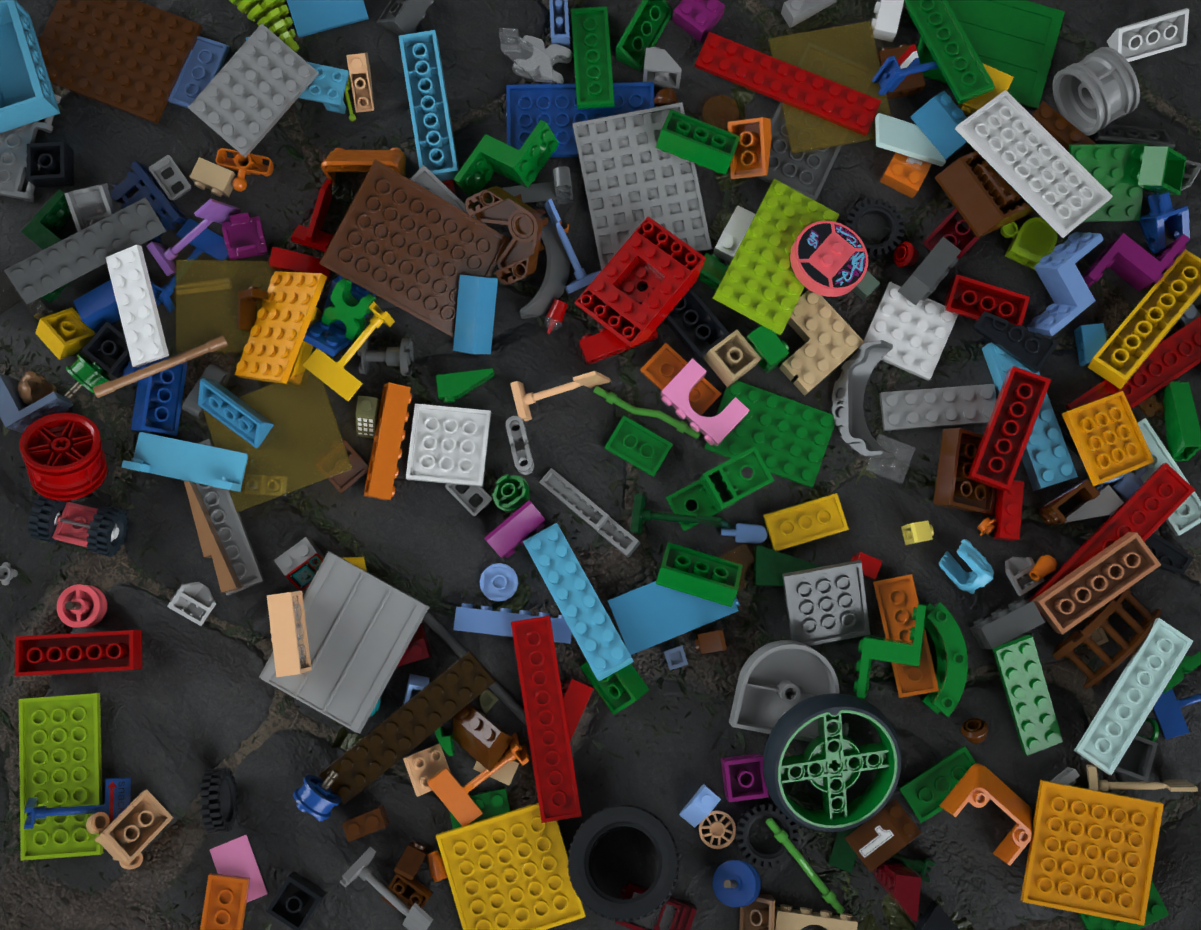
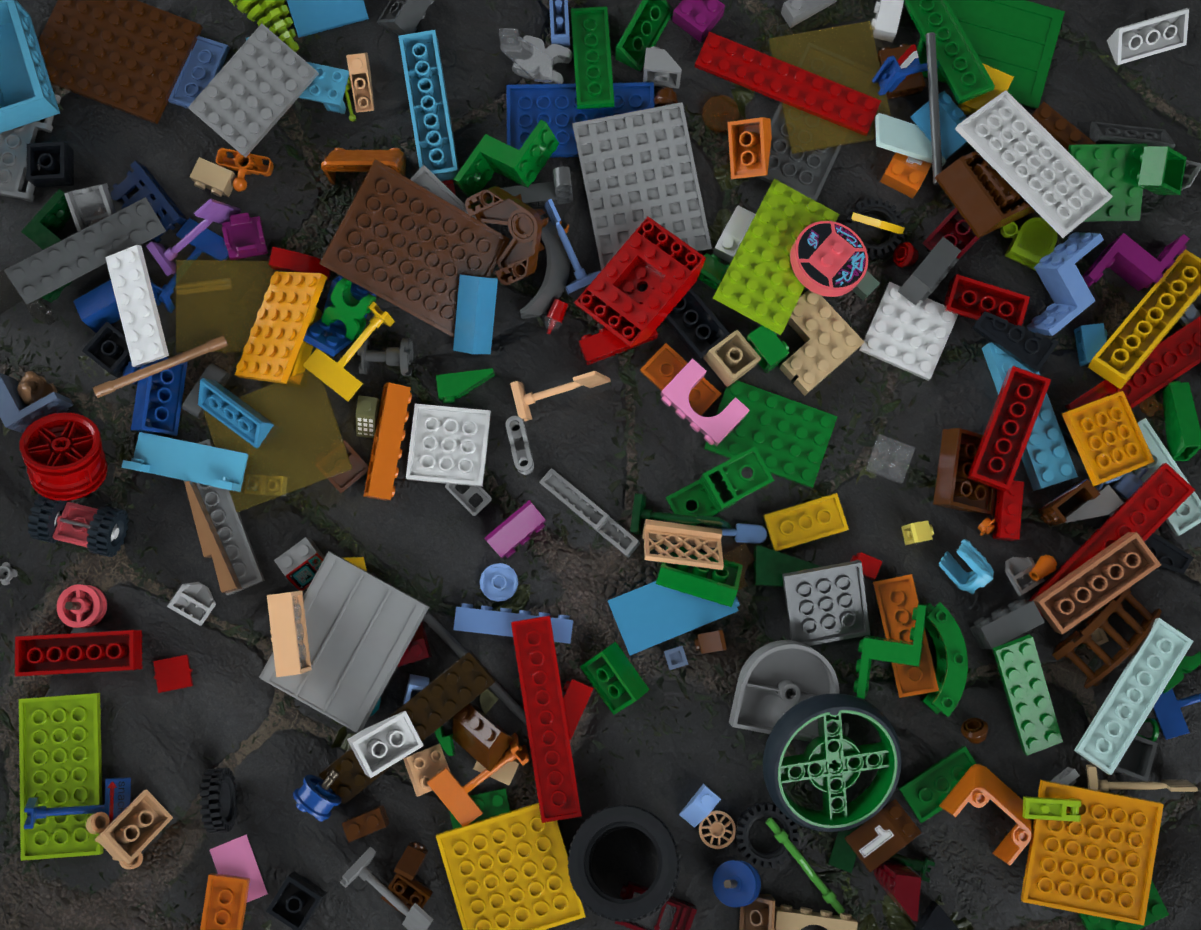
yellow slope [35,307,96,360] -> none
green wheel [65,354,112,400] -> none
light grey piece [149,155,191,201] -> none
reddish brown bracket [237,286,268,332] -> none
red piece [291,179,334,252] -> none
orange cone [427,850,448,883] -> none
green cone [492,474,530,512] -> none
medium azure brick [523,523,634,681] -> none
bright green bar [593,386,701,439] -> none
green plate [604,415,673,478] -> none
green slope [655,109,741,175] -> none
magenta brick [721,753,769,802] -> none
dark grey windscreen [832,340,894,458] -> none
light grey plate [879,384,997,431] -> none
light grey wheel [1052,47,1140,136] -> none
blue piece [1138,192,1190,254] -> none
none -> red piece [153,654,193,693]
none -> white slope [347,711,424,778]
none -> light nougat fence [642,519,724,570]
none -> yellow tile [851,212,905,234]
none -> dark grey piece [926,32,942,185]
none -> lime plate [1022,796,1081,822]

